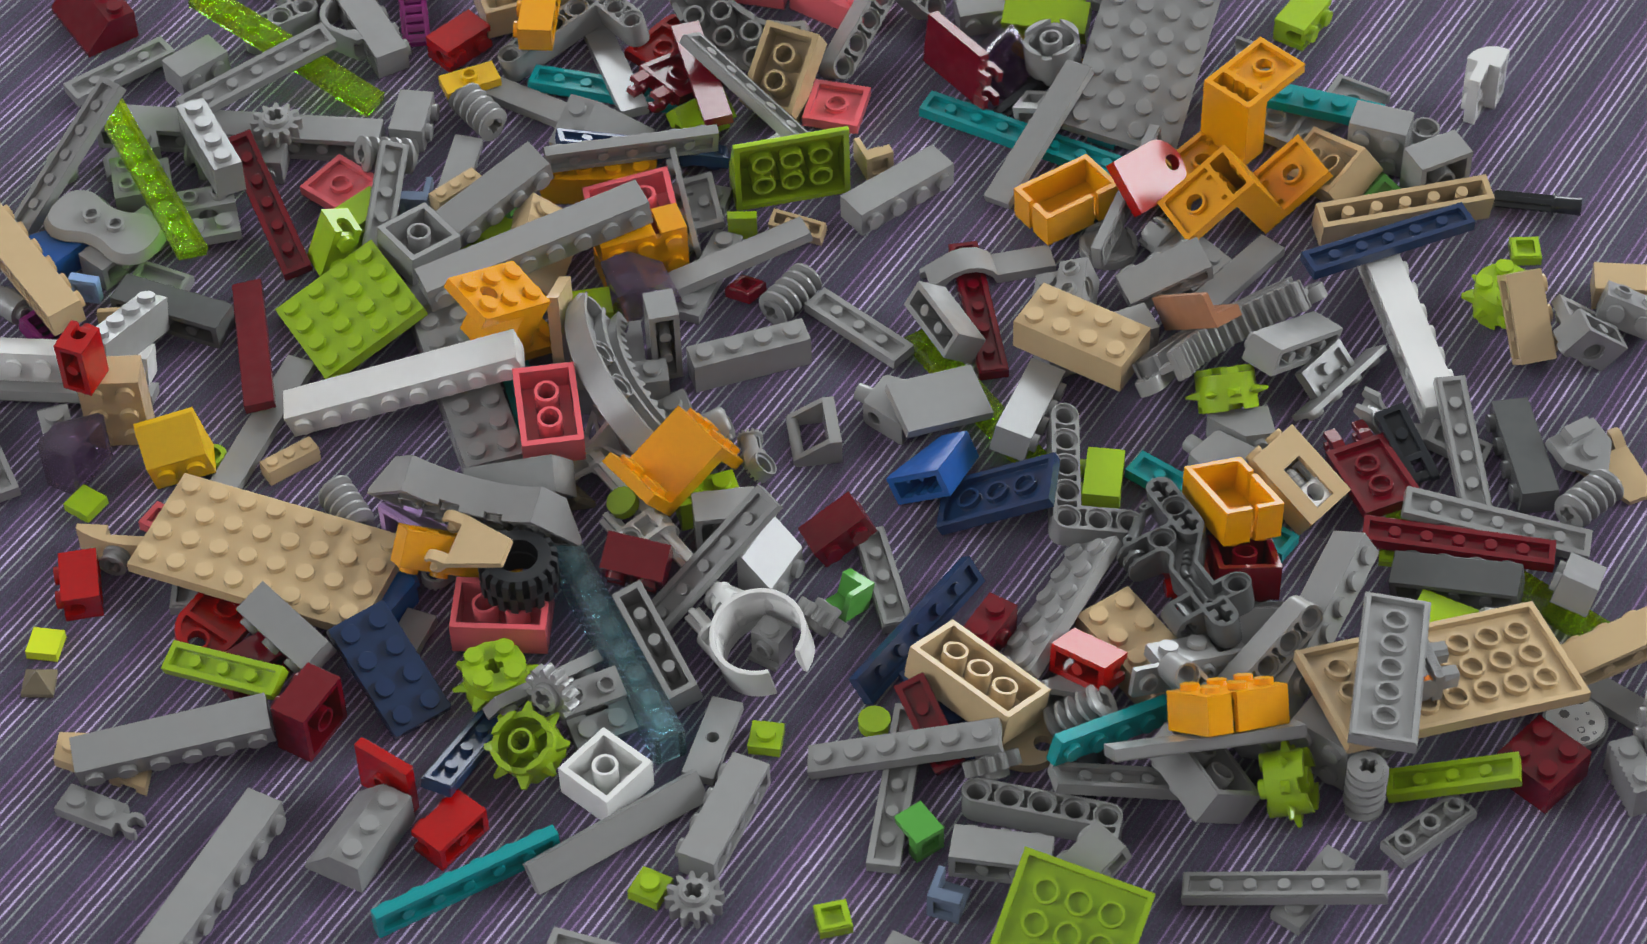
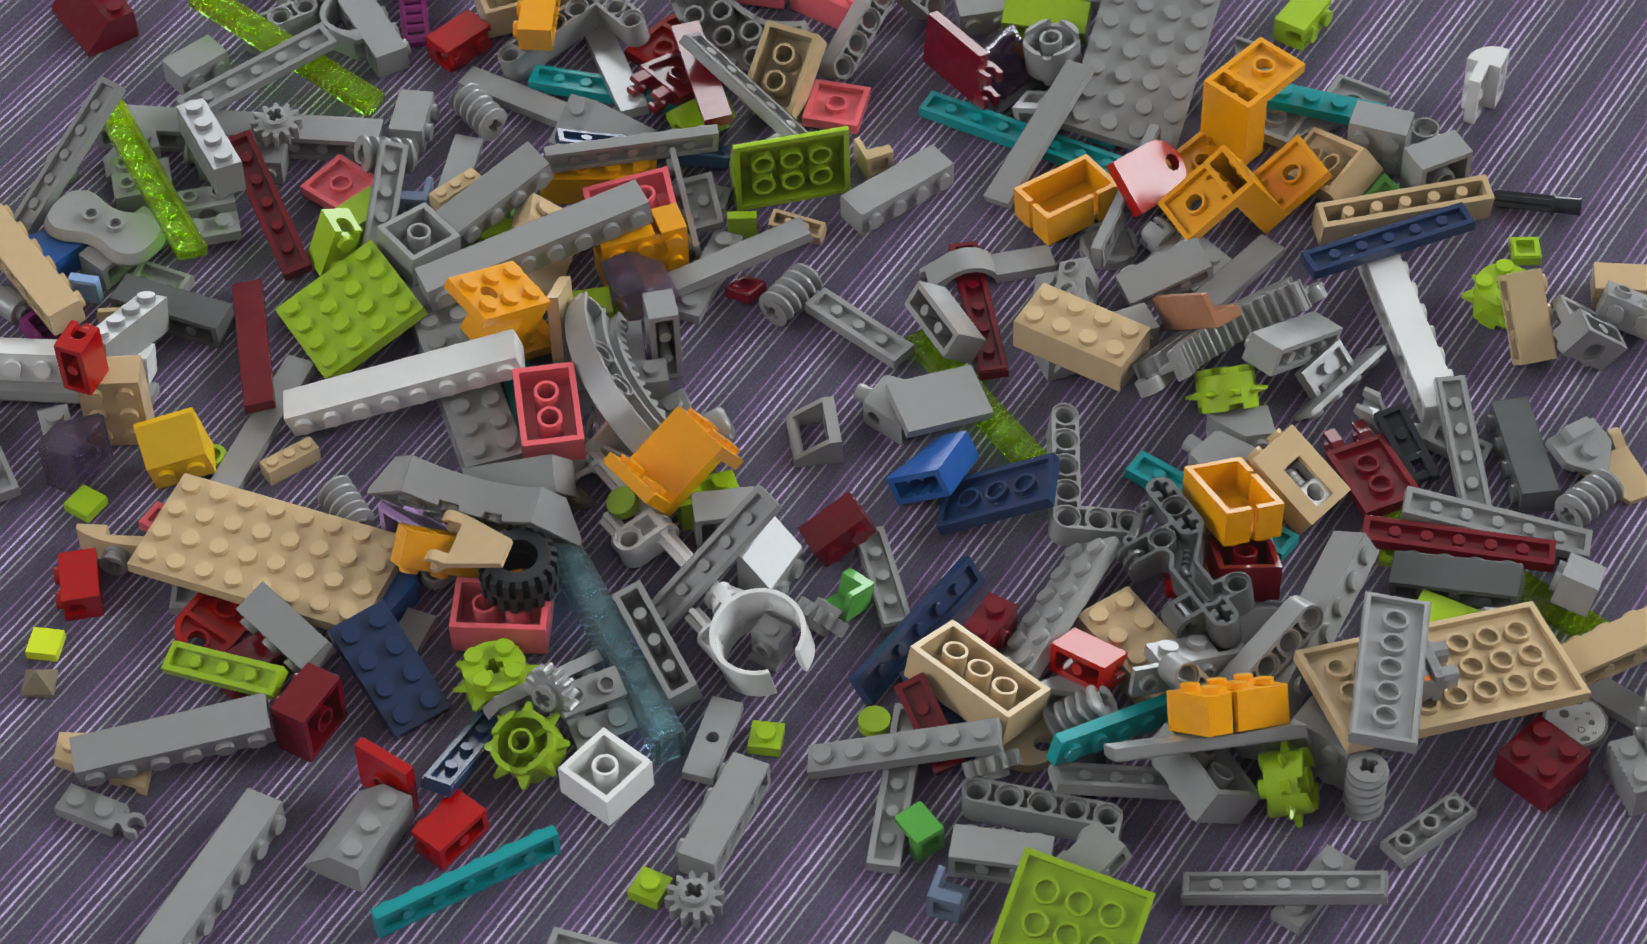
light grey plate [63,36,175,107] -> none
yellow plate [438,60,502,100] -> none
light grey tile [523,769,706,895] -> none
dark red brick [599,530,674,595] -> none
light grey brick [686,318,812,393] -> none
light grey connector [736,428,777,484] -> none
lime tile [813,899,854,940] -> none
light grey brick [989,358,1067,461] -> none
lime brick [1080,447,1125,509] -> none
lime plate [1386,751,1522,803] -> none

